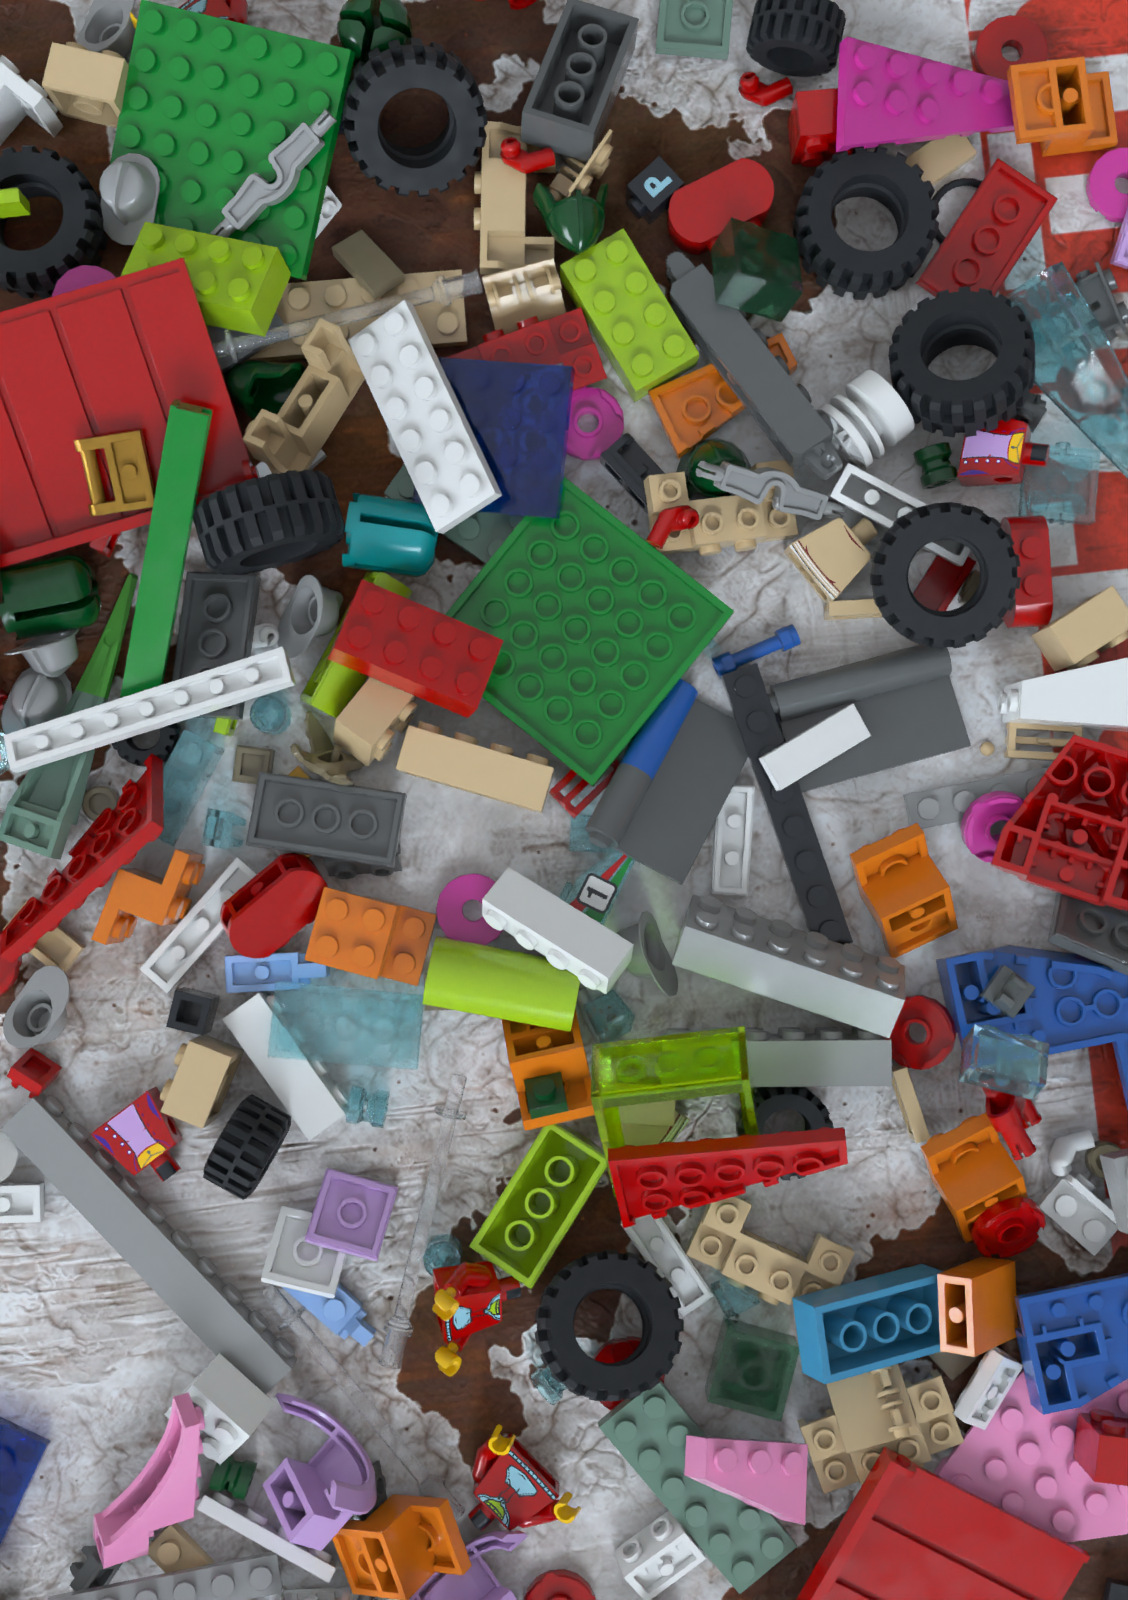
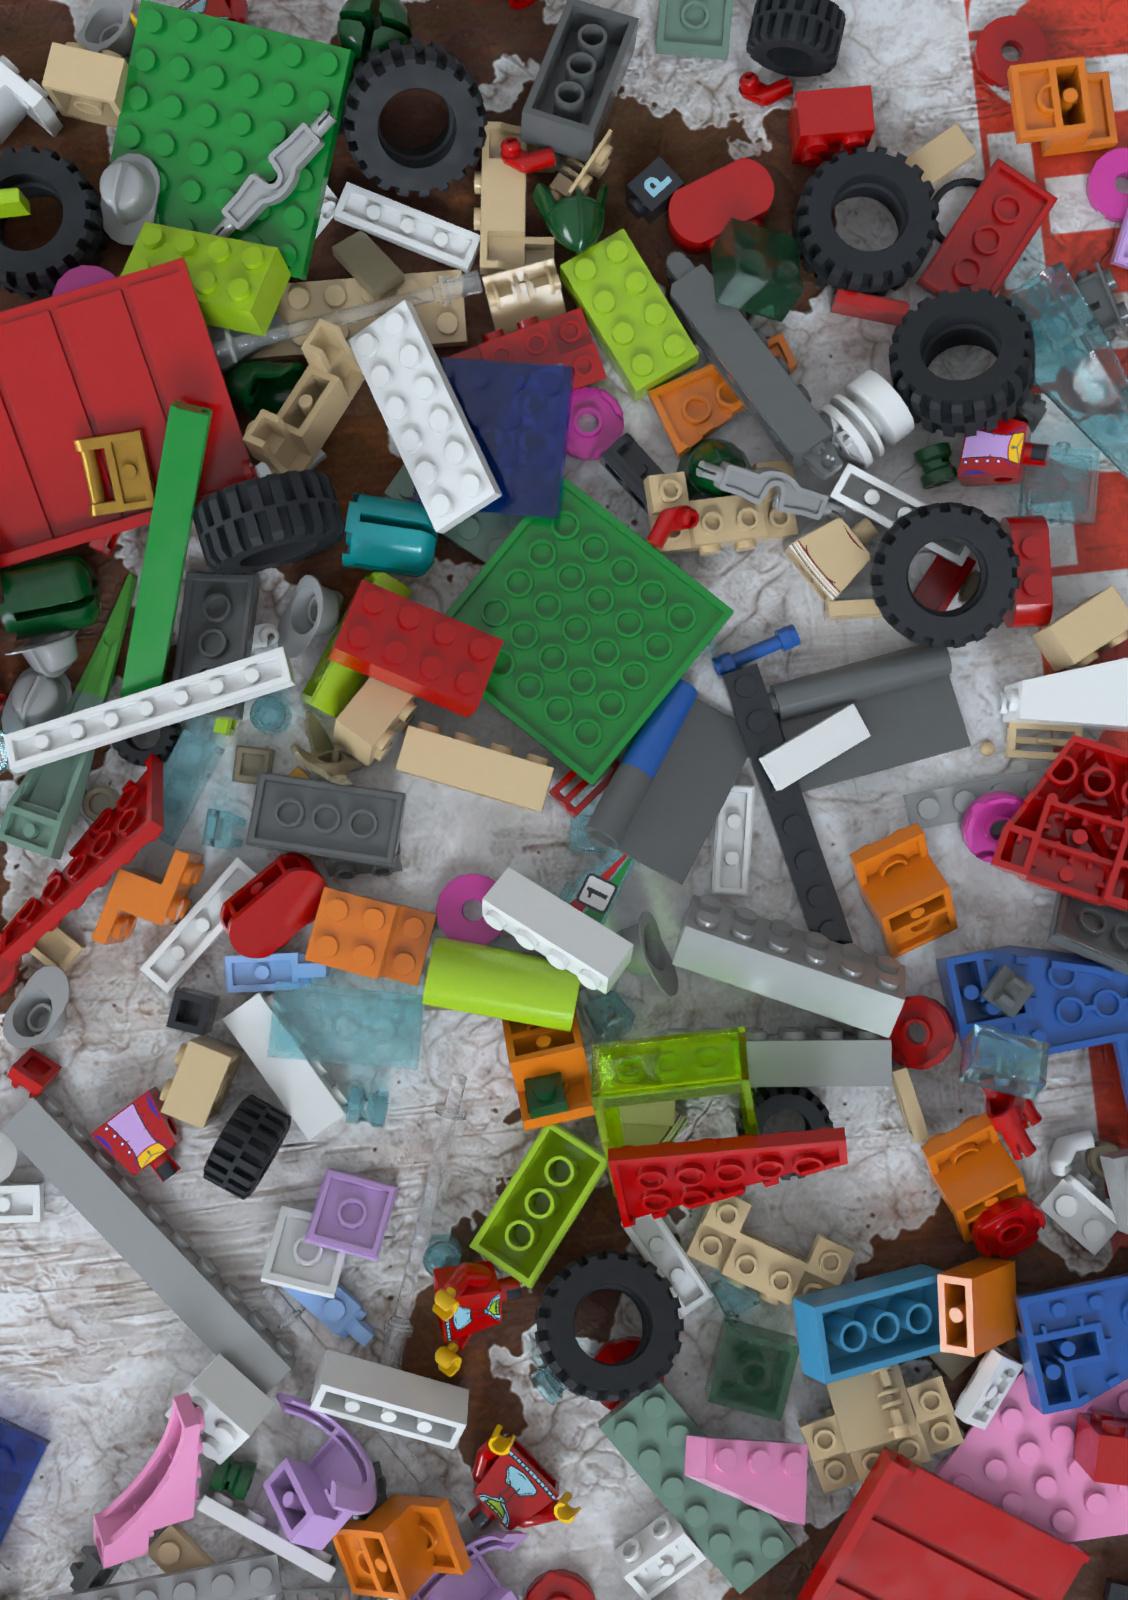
dark pink wing [836,37,1014,152] -> none
none -> white brick [310,1349,469,1449]
none -> white plate [333,182,480,274]
none -> red tile [830,288,910,326]

